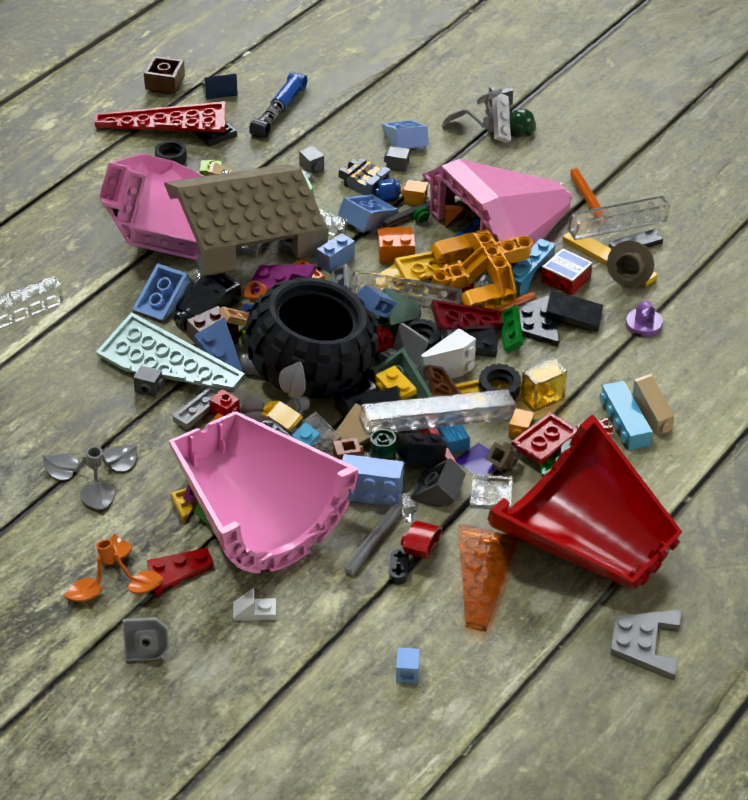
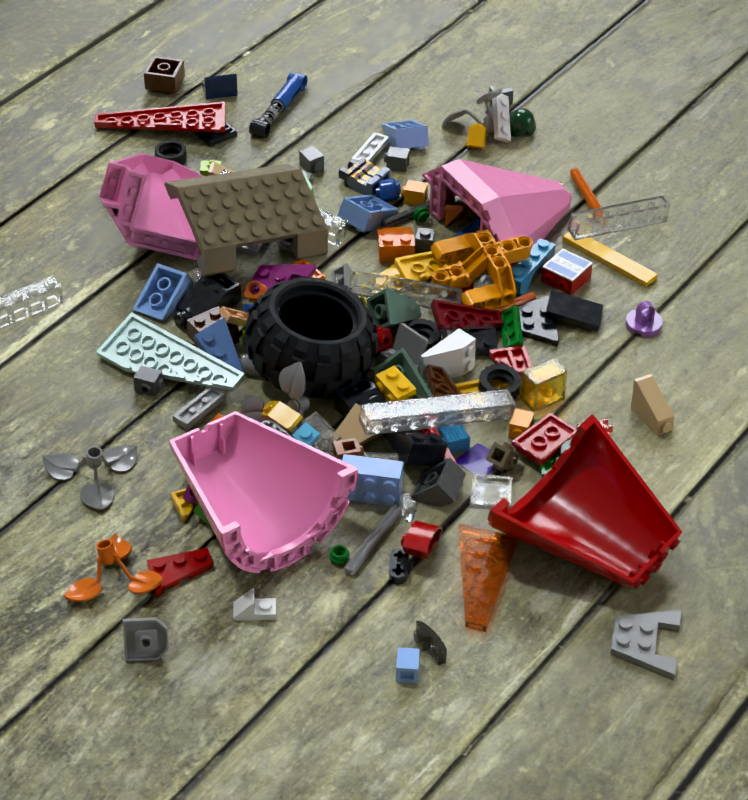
red brick [209,389,240,416] -> none
medium blue brick [317,233,355,273] -> none
medium blue brick [357,284,397,318] -> none
black plate [361,386,403,414] -> none
dark green wheel [370,429,396,461] -> none
medium azure brick [599,381,652,450] -> none
dark tan helmet [607,240,655,288] -> none
tile [608,229,663,249] -> none
none -> green plate [329,545,350,564]
none -> white plate [352,132,389,163]
none -> clear smoke slope [413,620,447,665]
none -> dark grey brick [415,228,435,254]
none -> yellow slope [466,123,488,150]
none -> wing [489,345,534,377]

